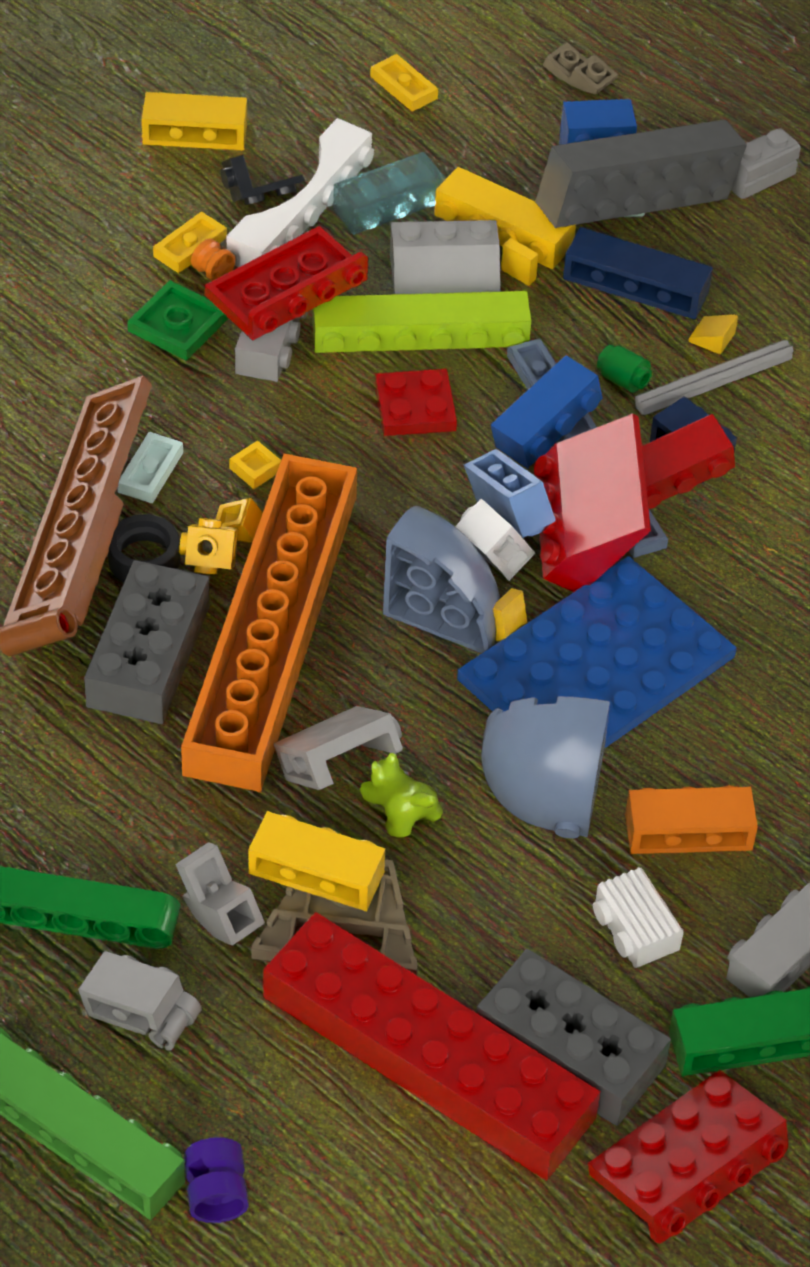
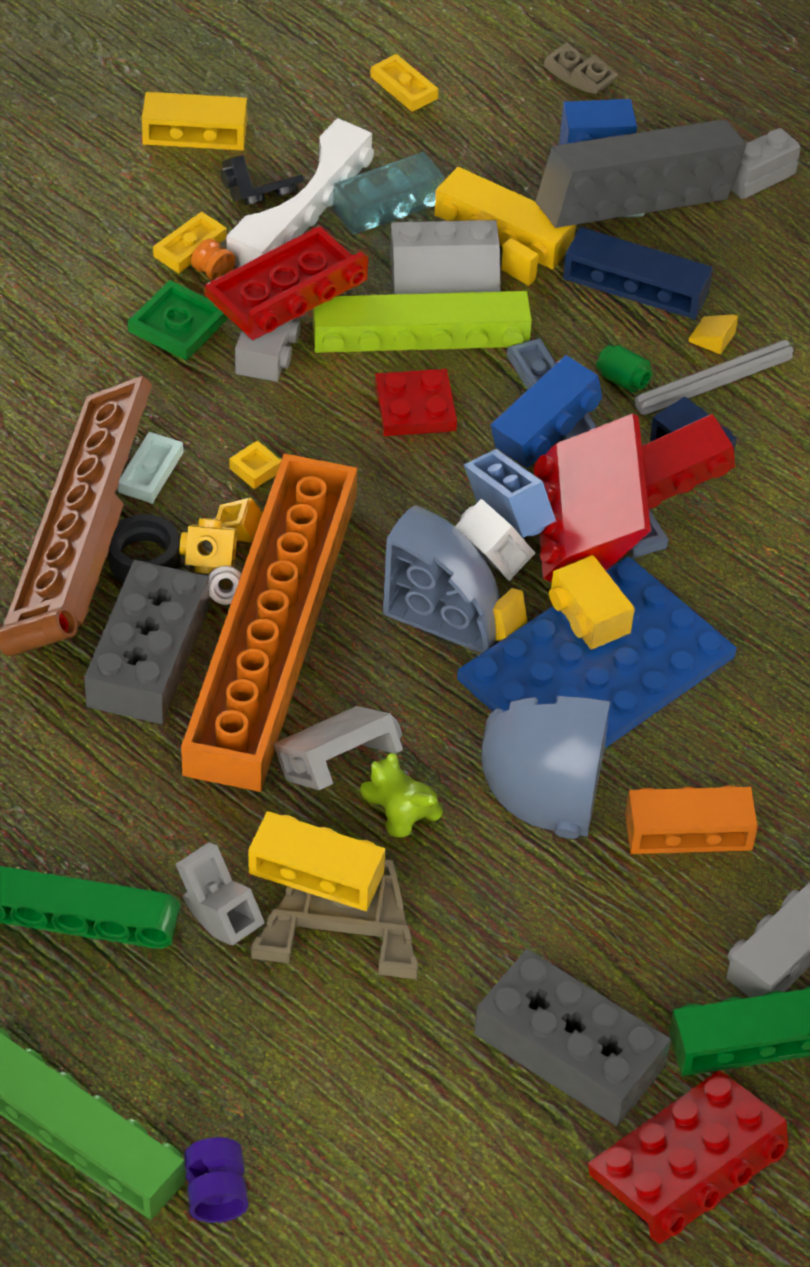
light grey hinge [78,951,202,1050] -> none
red brick [263,912,601,1181] -> none
white brick [593,867,684,968] -> none
none -> white plate [209,566,242,605]
none -> yellow brick [549,555,635,650]

